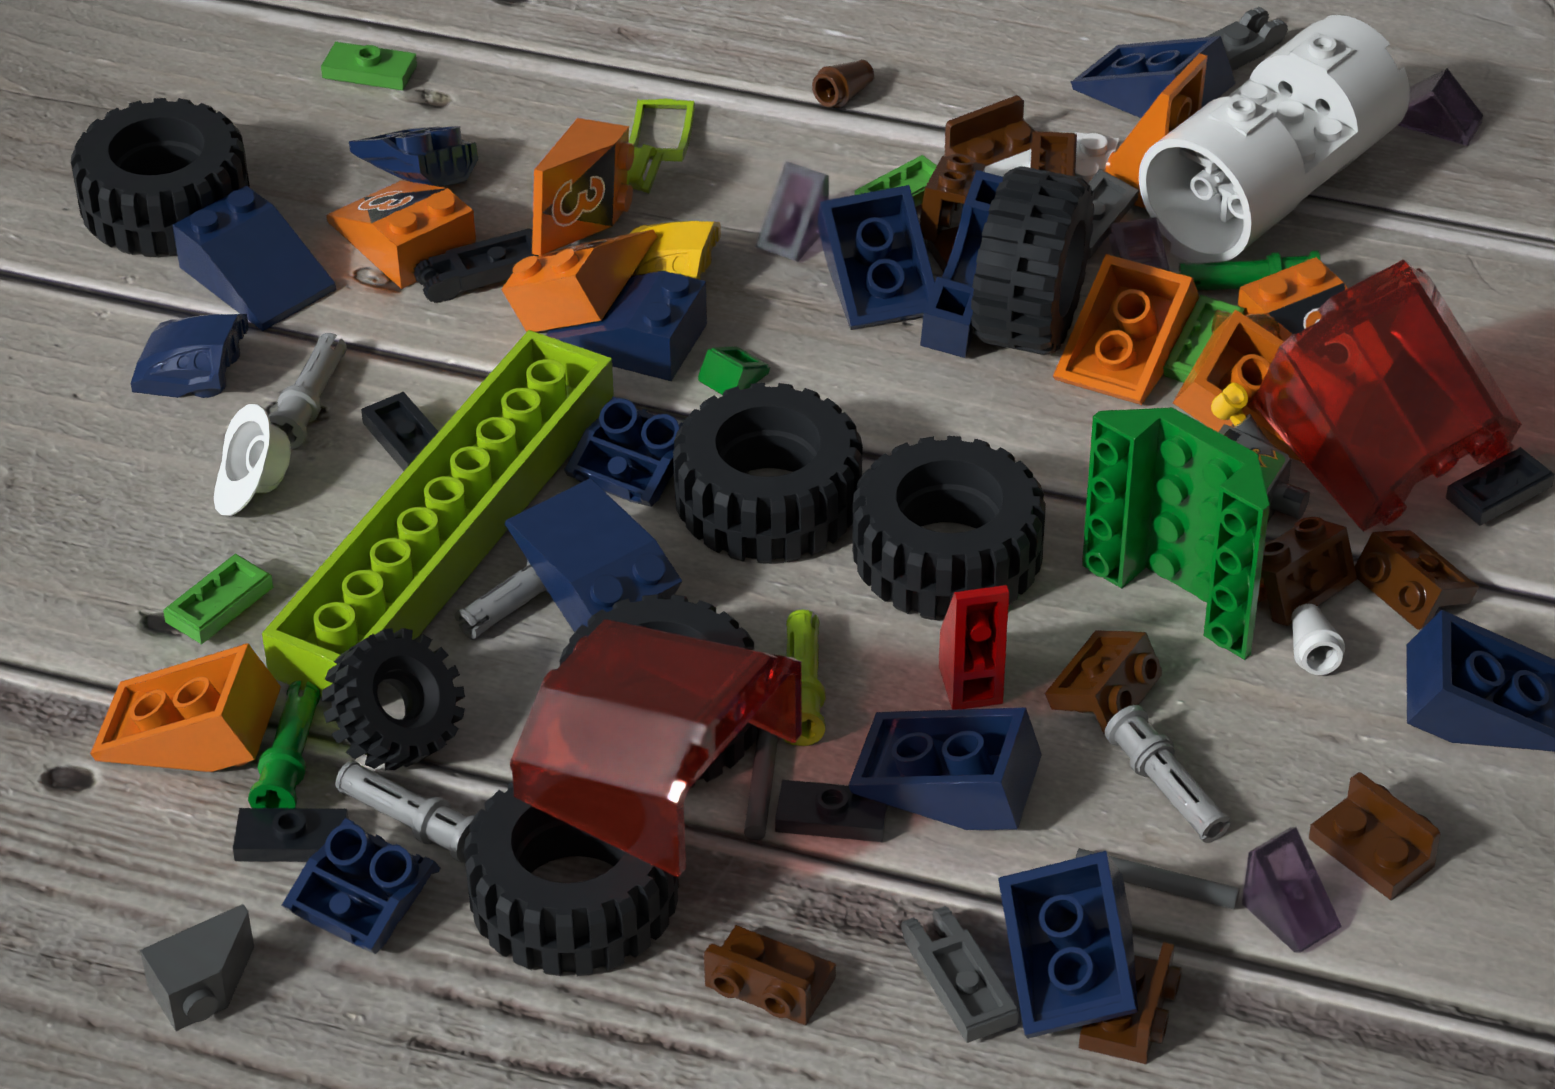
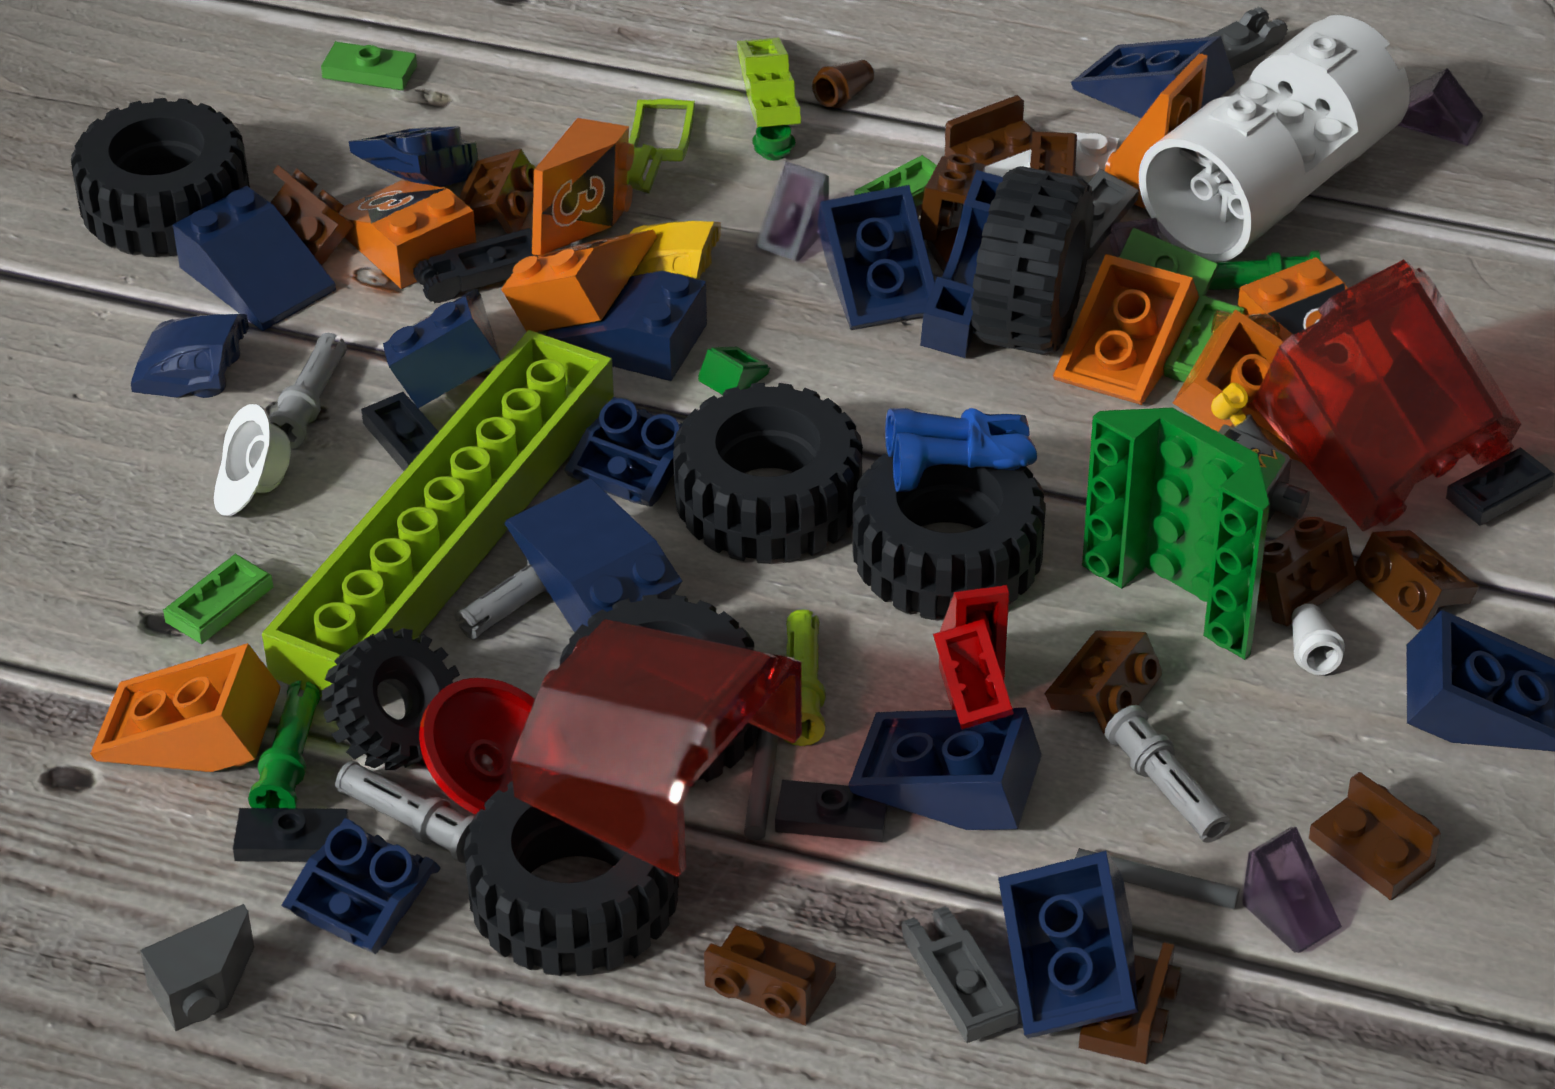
none -> reddish brown bracket [270,165,354,266]
none -> dark blue slope [383,288,501,409]
none -> red dish [419,678,571,815]
none -> reddish brown bracket [459,148,536,234]
none -> lime slope [737,38,801,127]
none -> green plate [752,125,796,161]
none -> blue piece [885,408,1037,492]
none -> red slope [933,619,1014,729]
none -> bright green plate [1119,227,1219,297]

